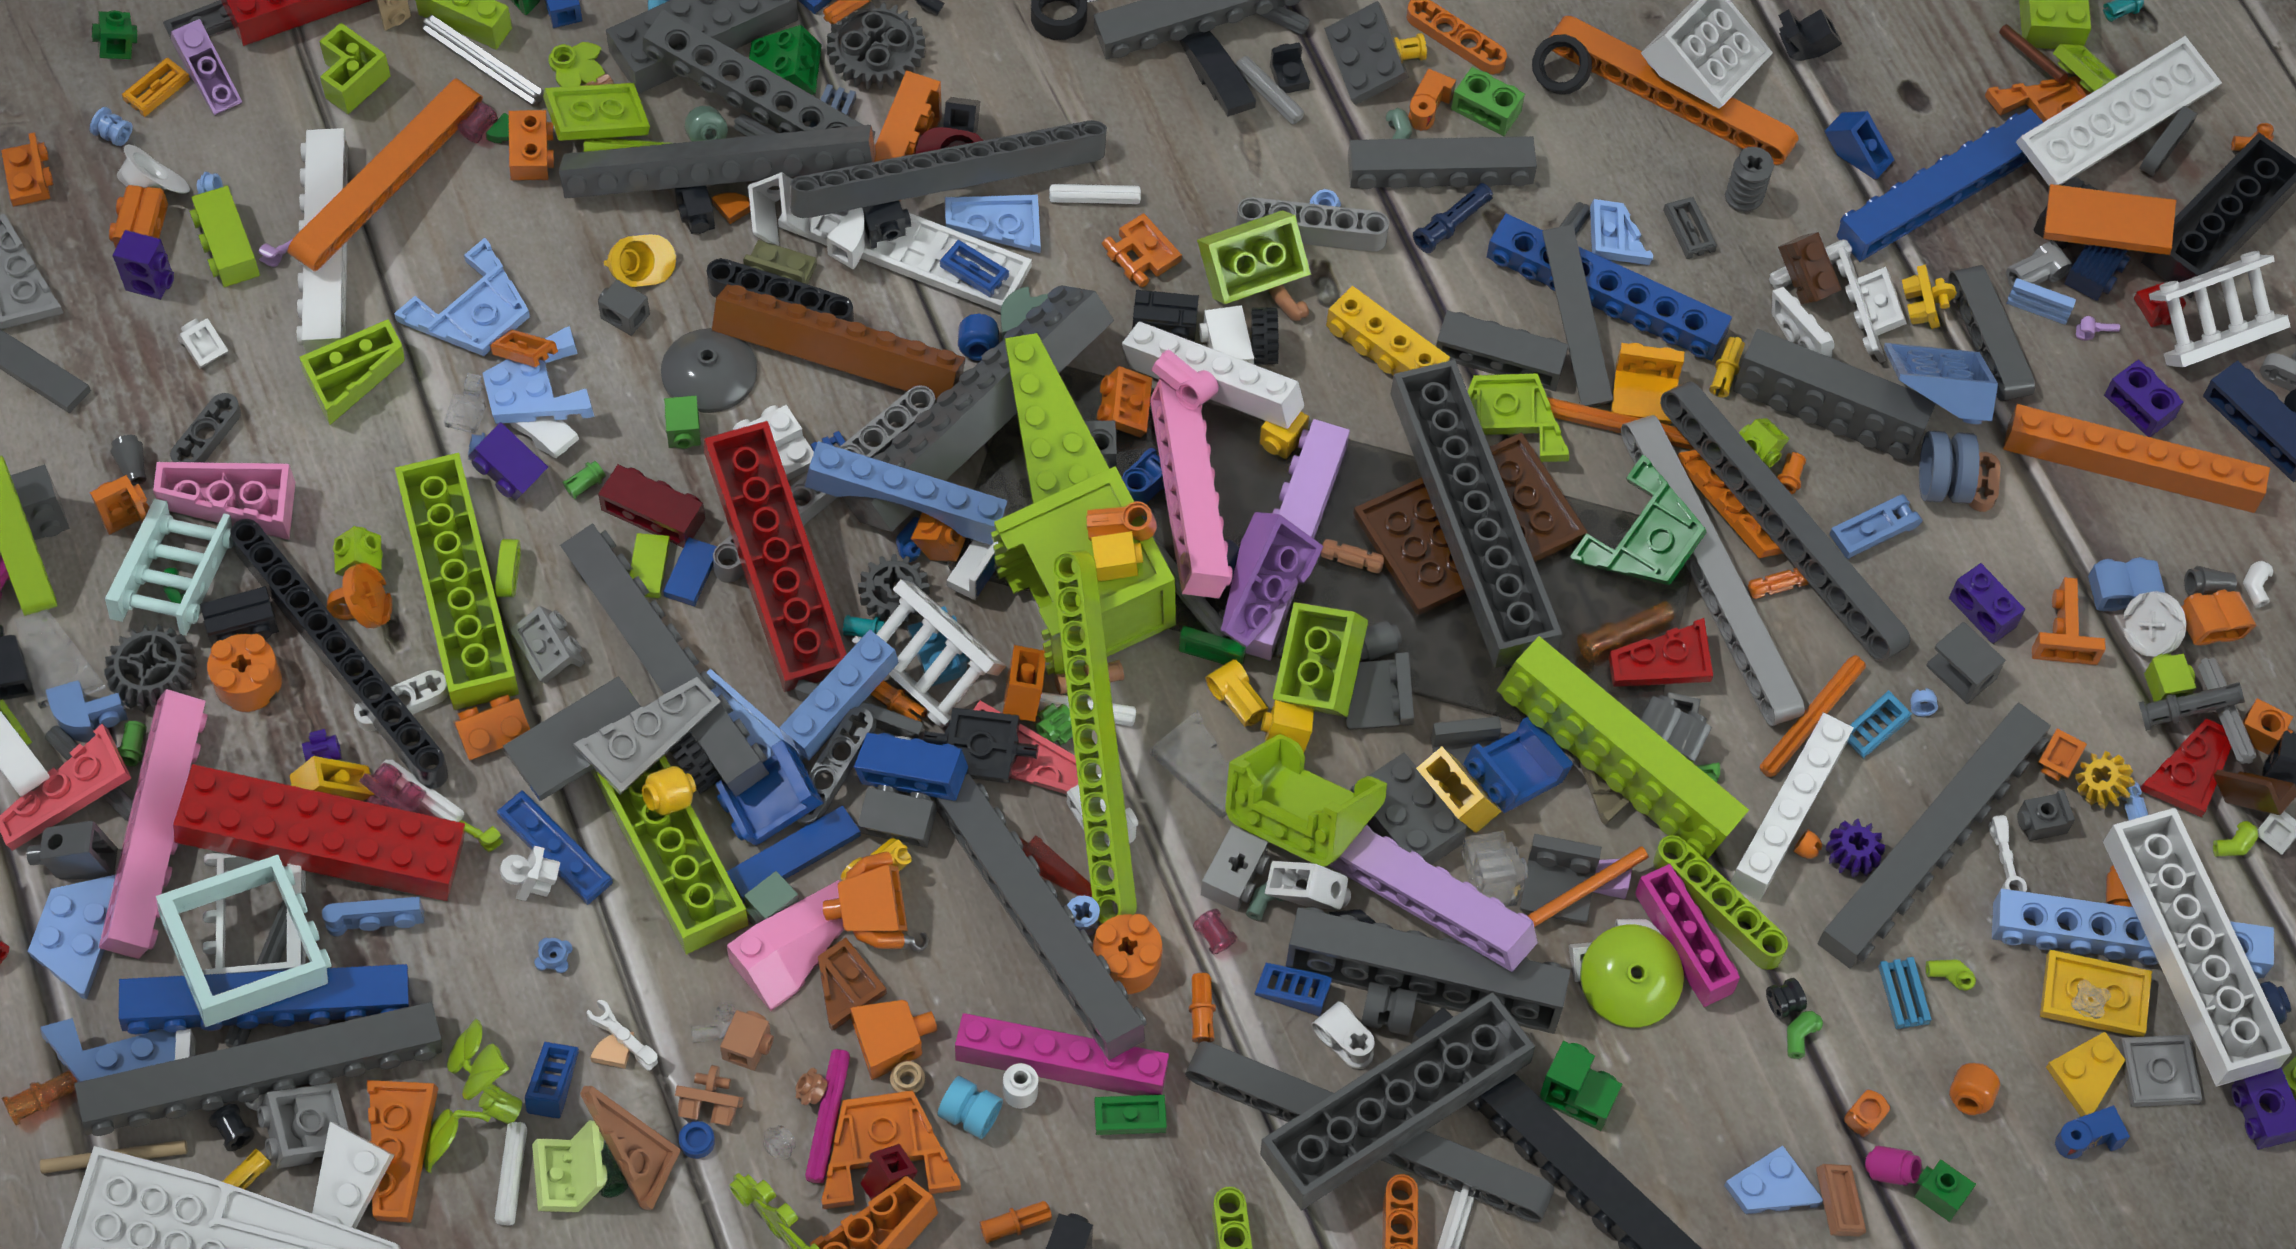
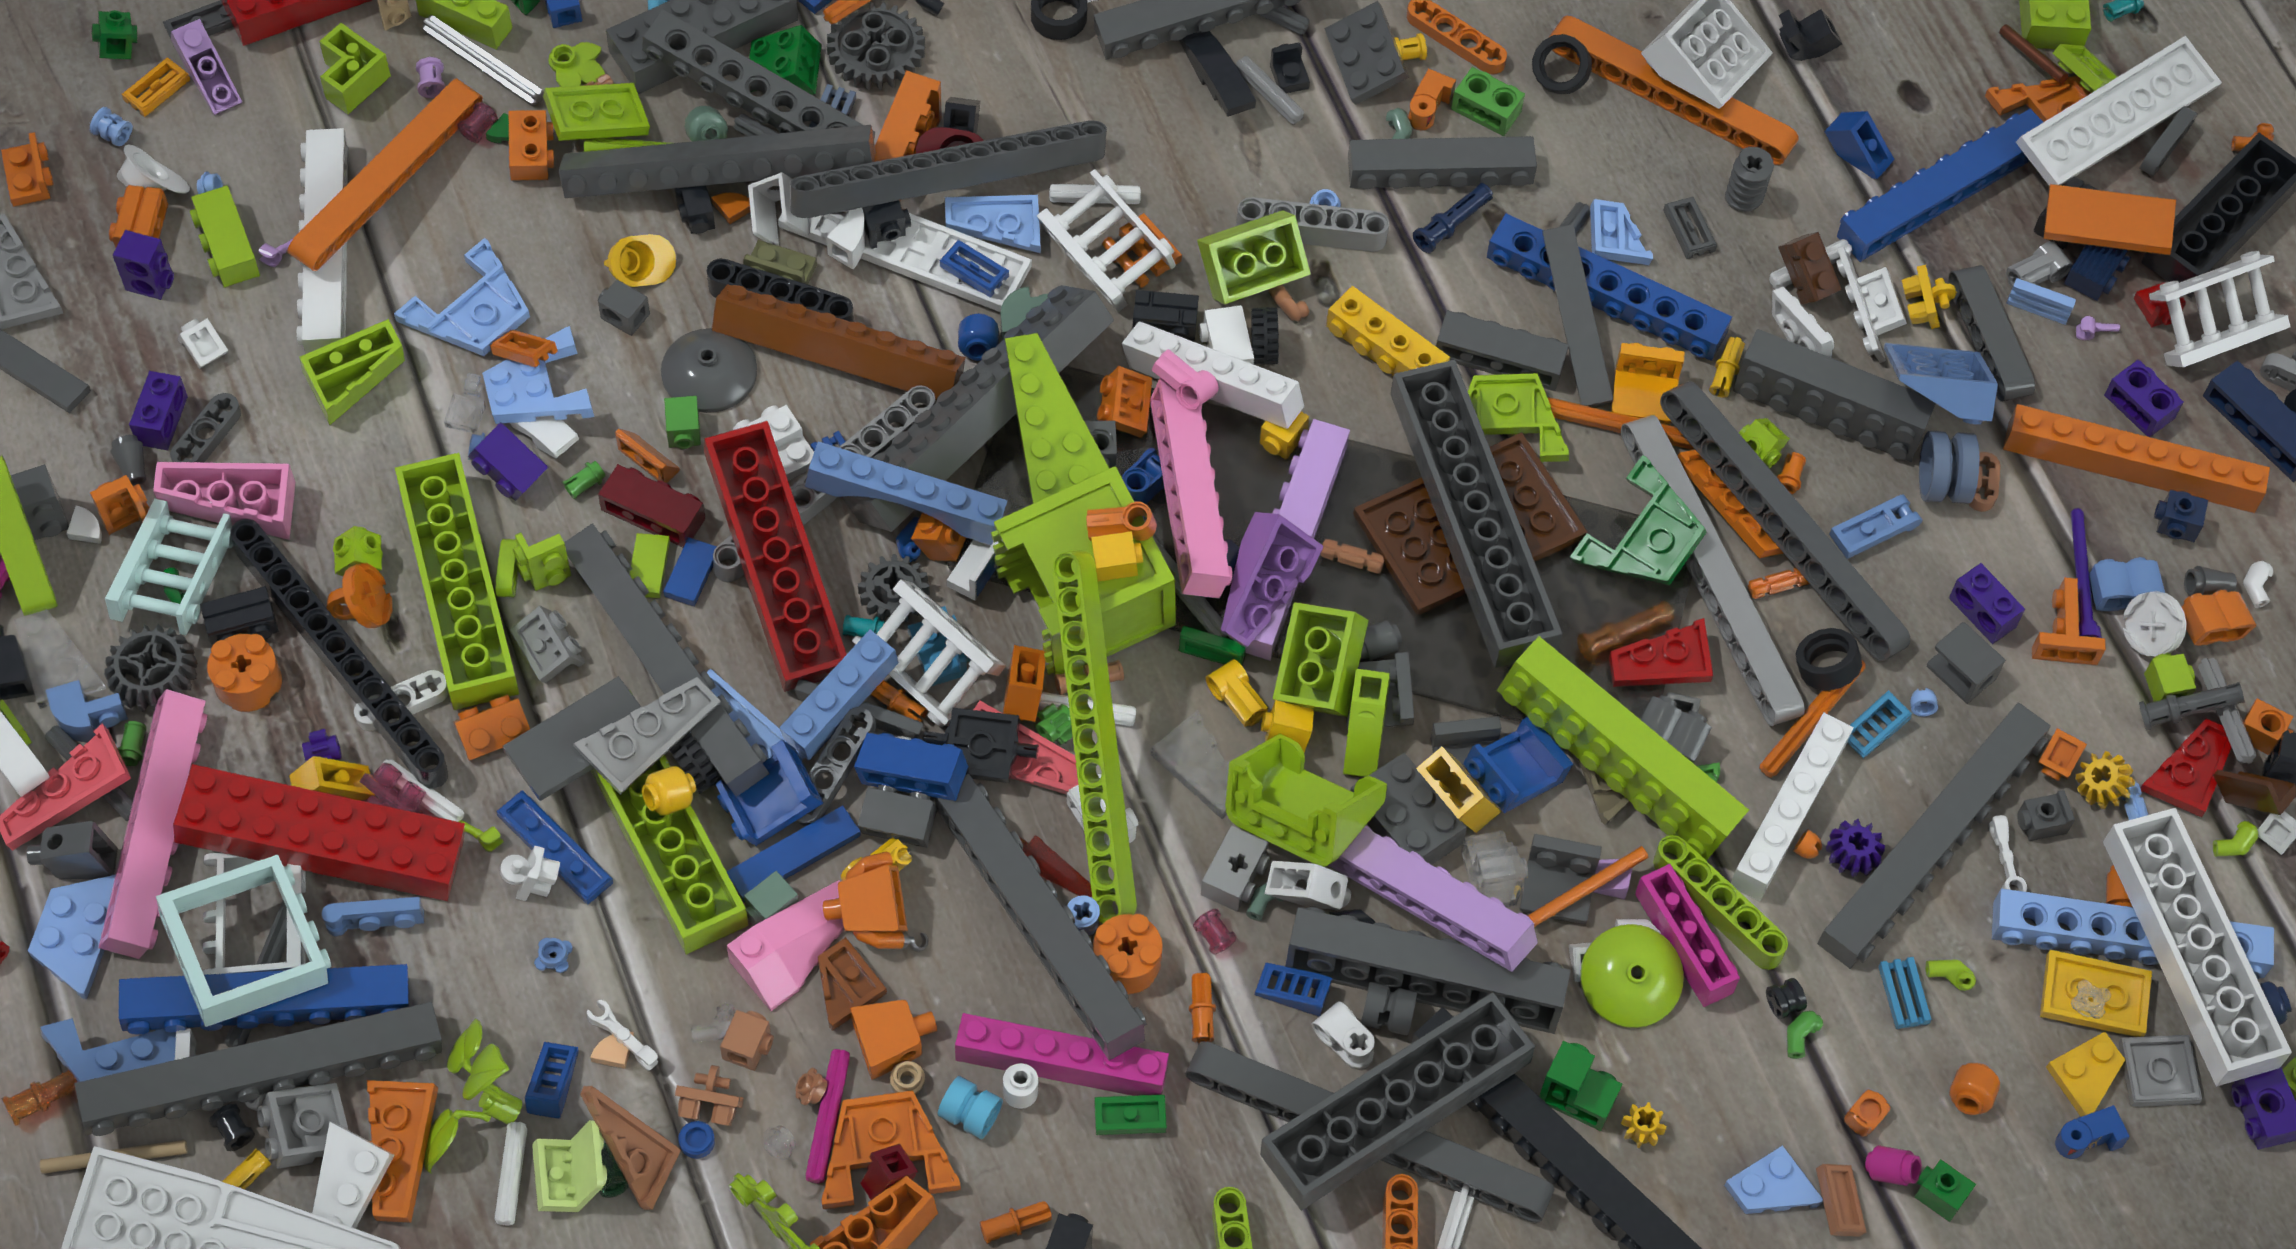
none -> white tile [66,506,102,544]
none -> dark purple brick [129,371,188,451]
none -> lavender bush [416,57,445,98]
none -> lime bracket [513,532,572,591]
none -> orange slope [615,429,680,483]
none -> white fence [1037,169,1176,313]
none -> lime slope [1343,669,1390,777]
none -> yellow gear [1621,1102,1667,1148]
none -> black tyre [1796,628,1862,691]
none -> dark purple piece [2071,508,2102,638]
none -> dark blue brick [2154,490,2208,542]

